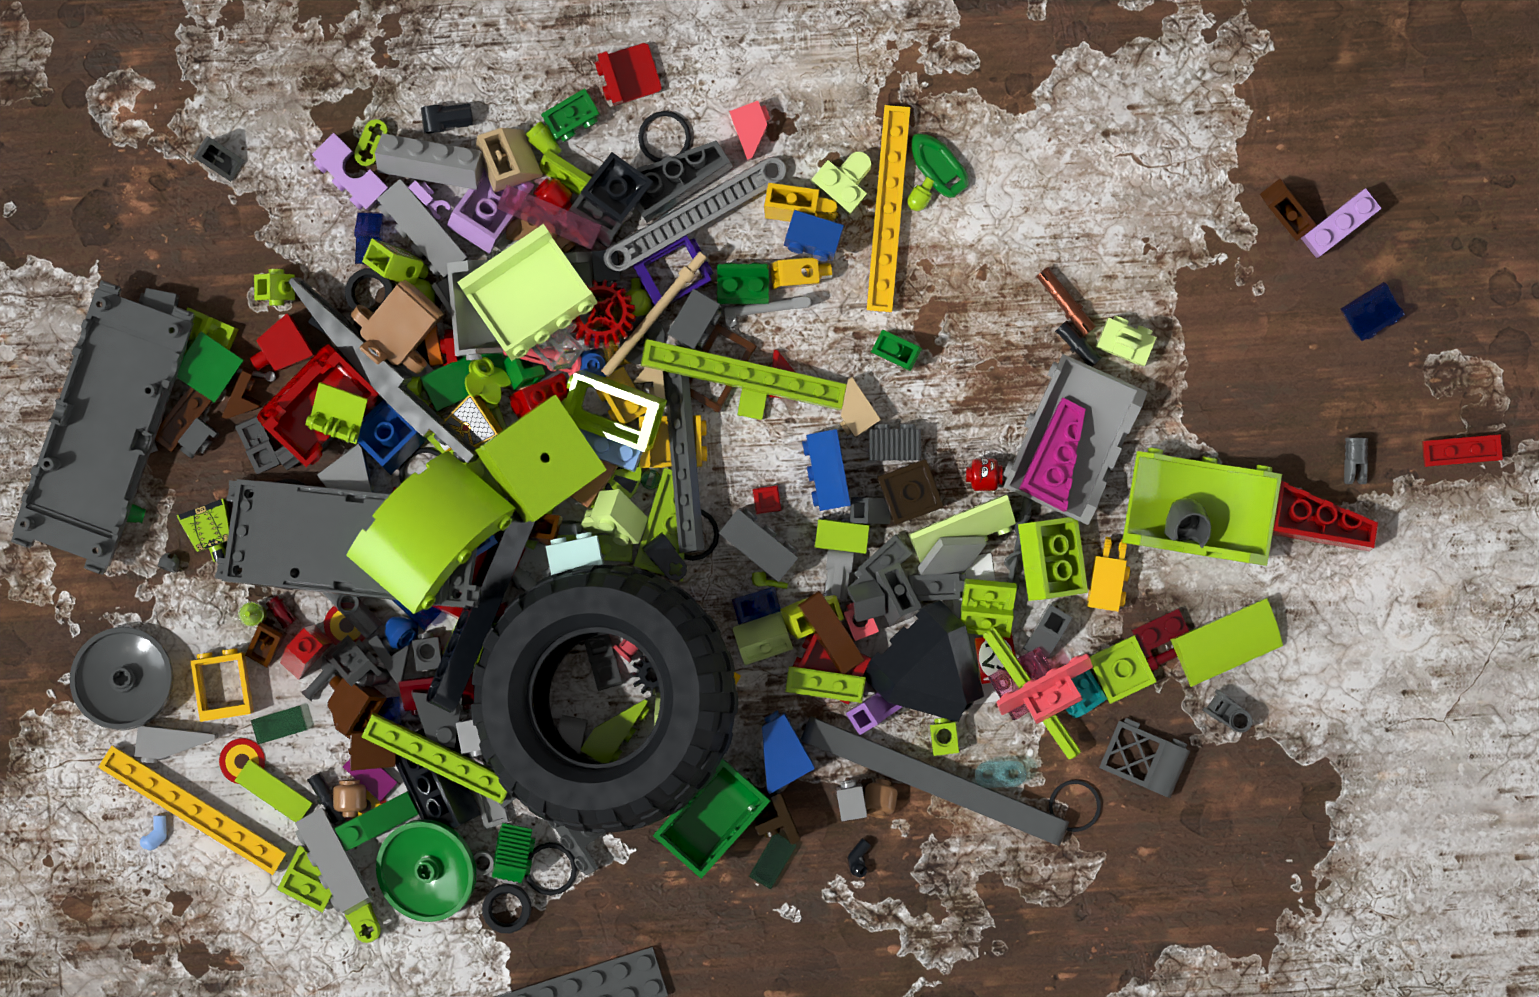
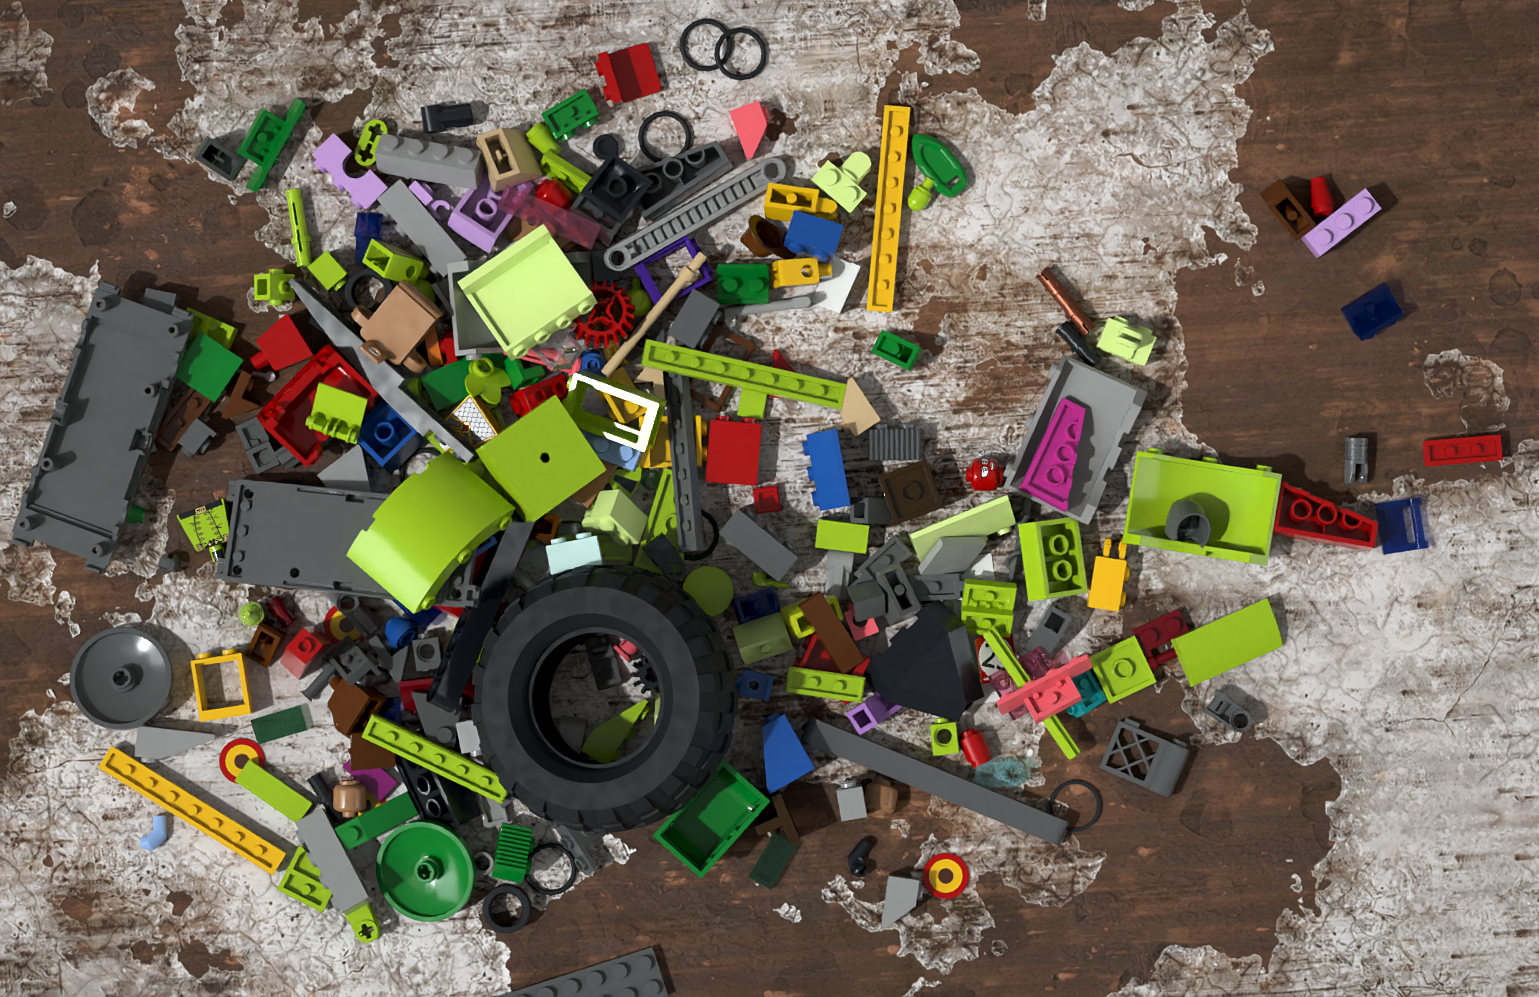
none -> green bracket [236,98,306,193]
none -> lime pin [285,188,313,267]
none -> lime brick [308,251,350,292]
none -> black tile [593,134,619,161]
none -> black piece [679,19,732,72]
none -> lime tile [683,566,734,617]
none -> red panel [705,415,762,486]
none -> black piece [714,27,767,81]
none -> blue brick [736,669,774,702]
none -> reddish brown piece [740,215,797,260]
none -> white panel [812,256,861,314]
none -> light grey slope [881,874,924,928]
none -> sticker [923,853,969,899]
none -> red brick [958,727,991,768]
none -> red cone [1310,177,1336,216]
none -> clear blue plate [1374,497,1429,555]

